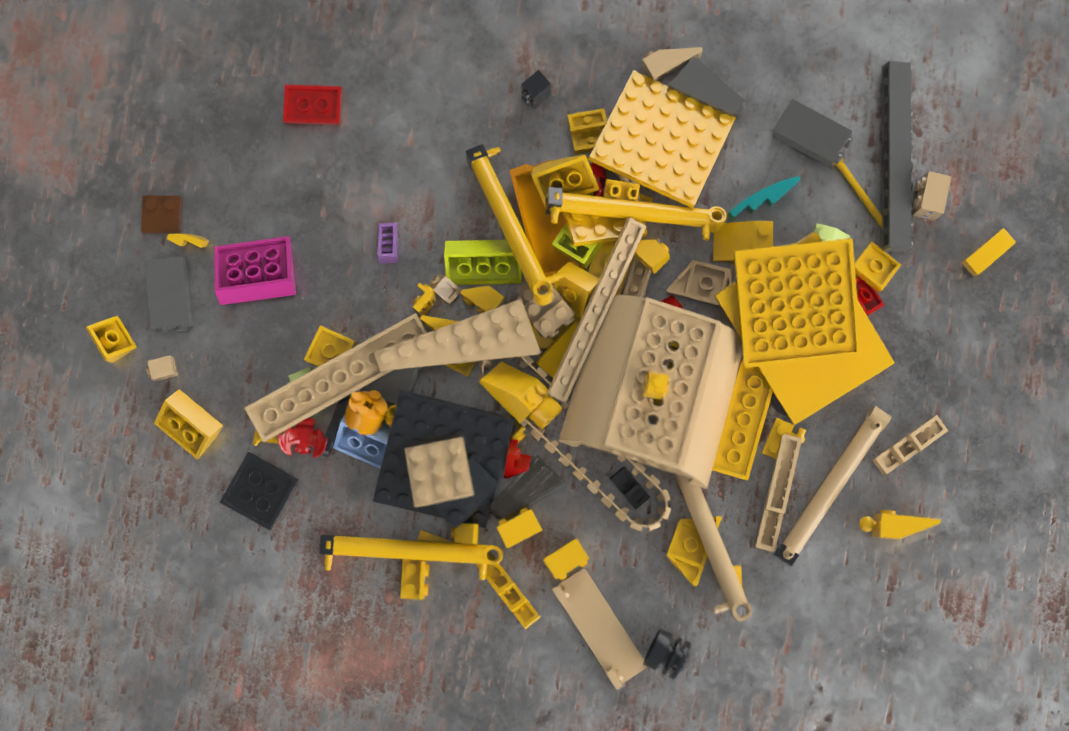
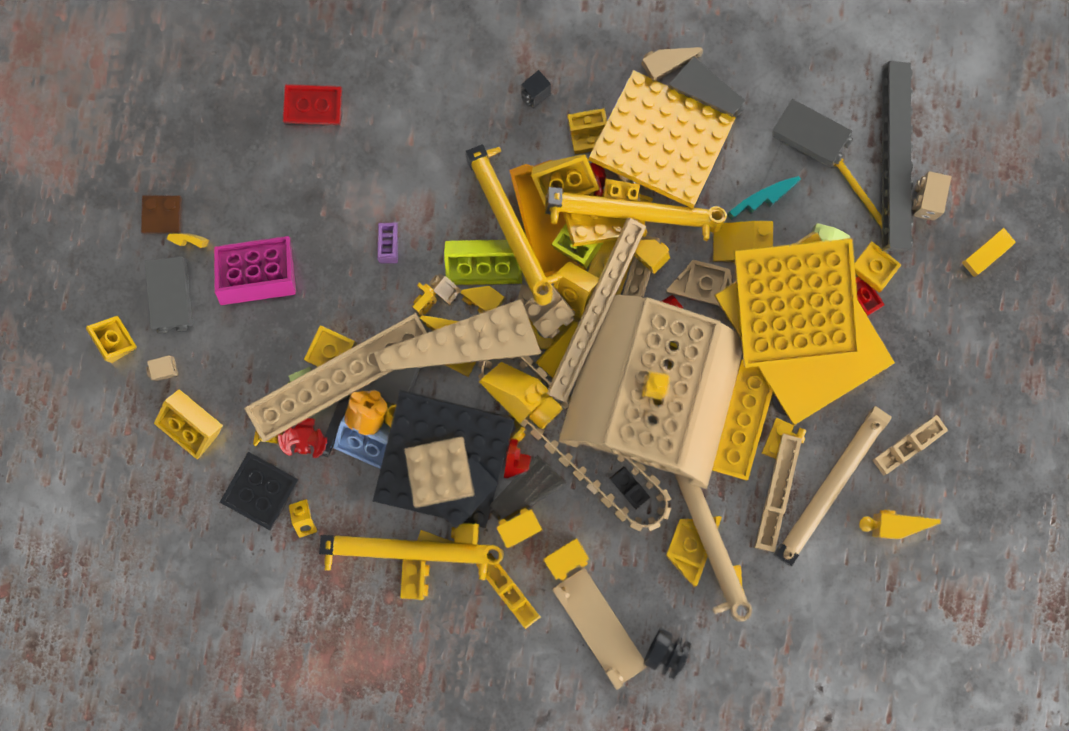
none -> yellow bracket [289,499,317,538]

